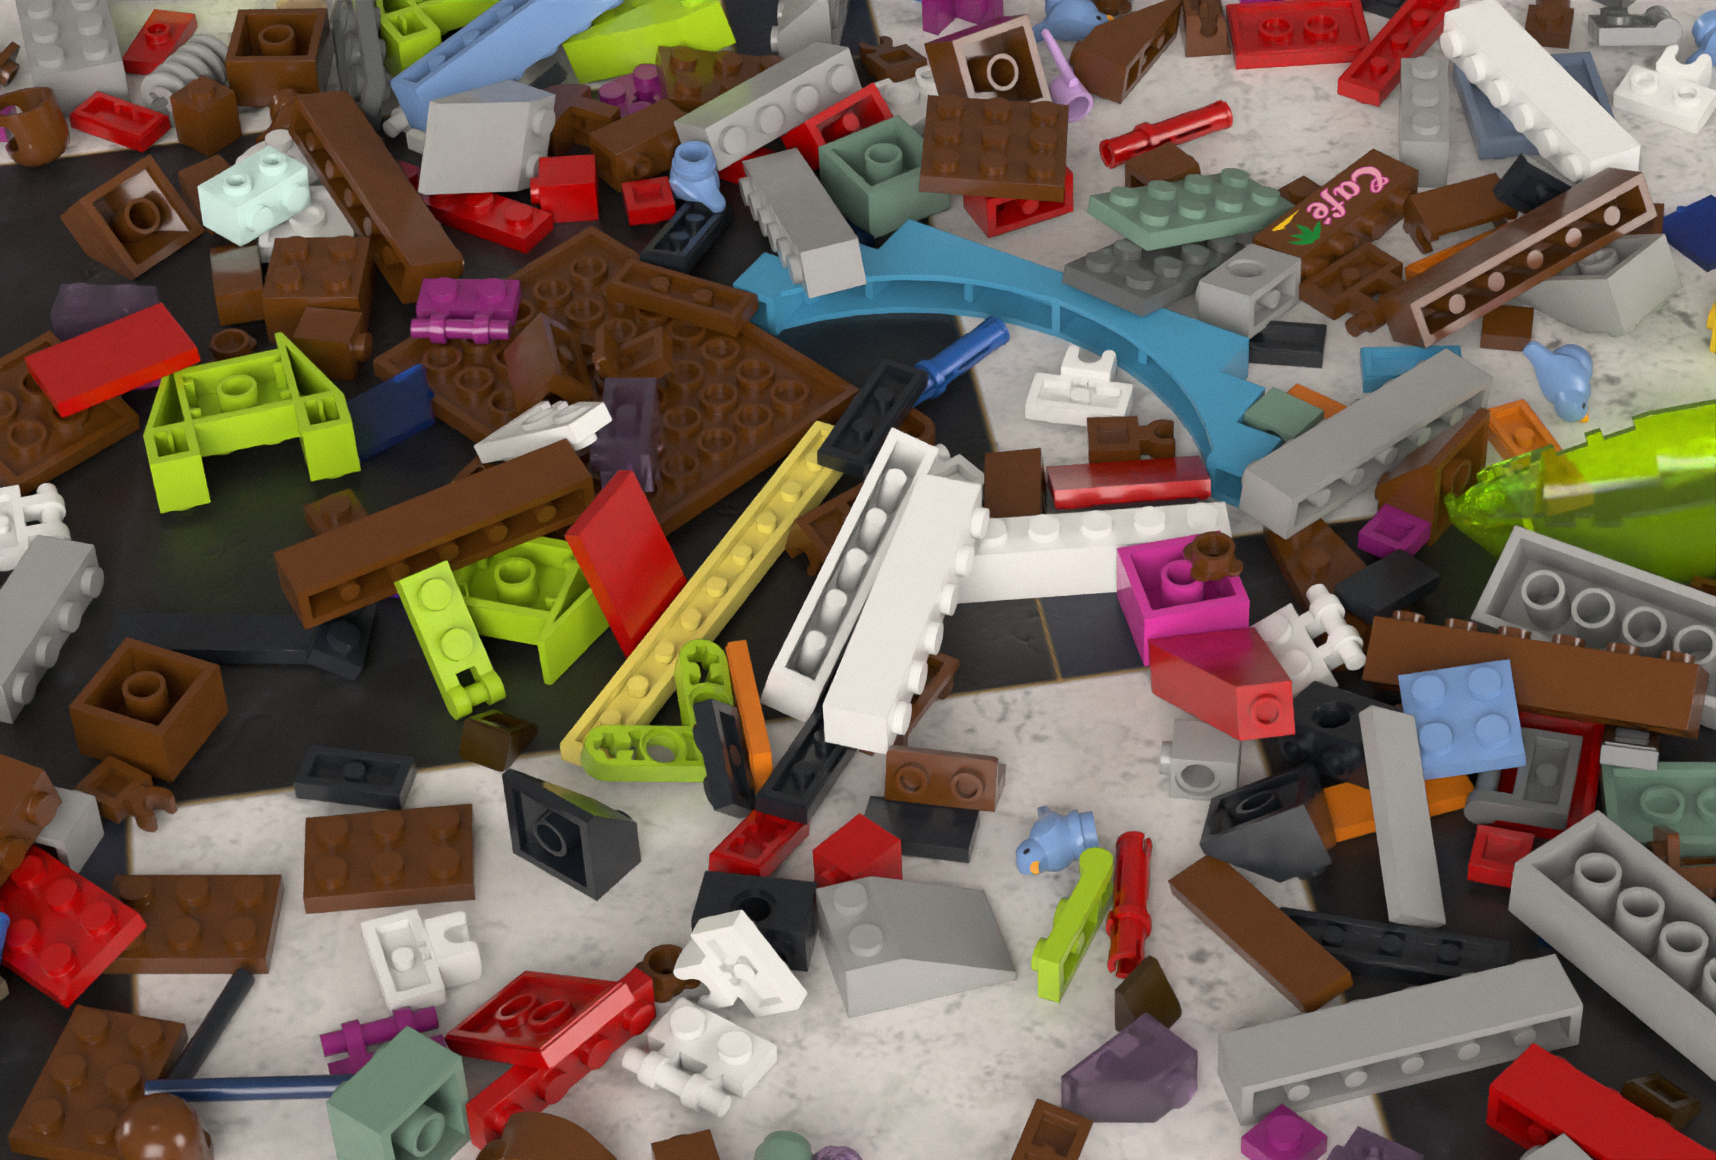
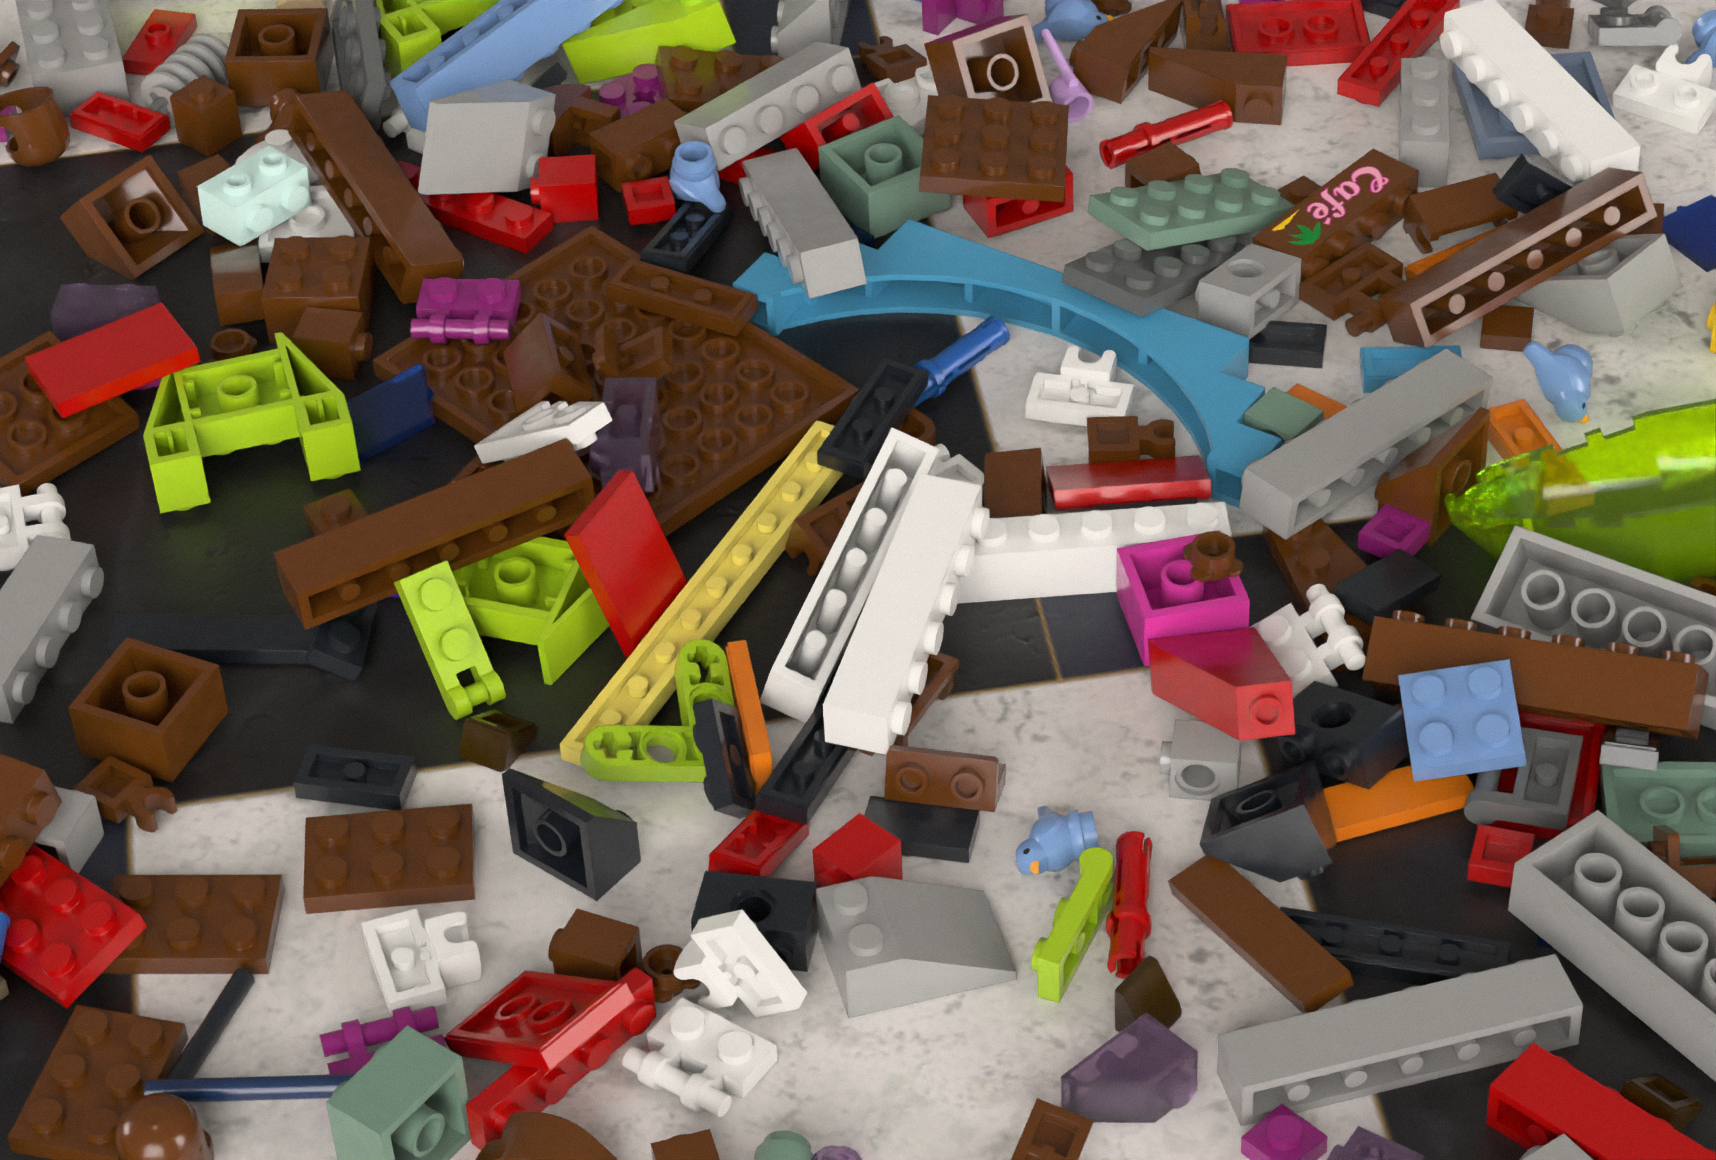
light grey tile [1359,705,1446,930] -> none
none -> reddish brown brick [548,909,643,981]
none -> reddish brown slope [1148,47,1287,125]

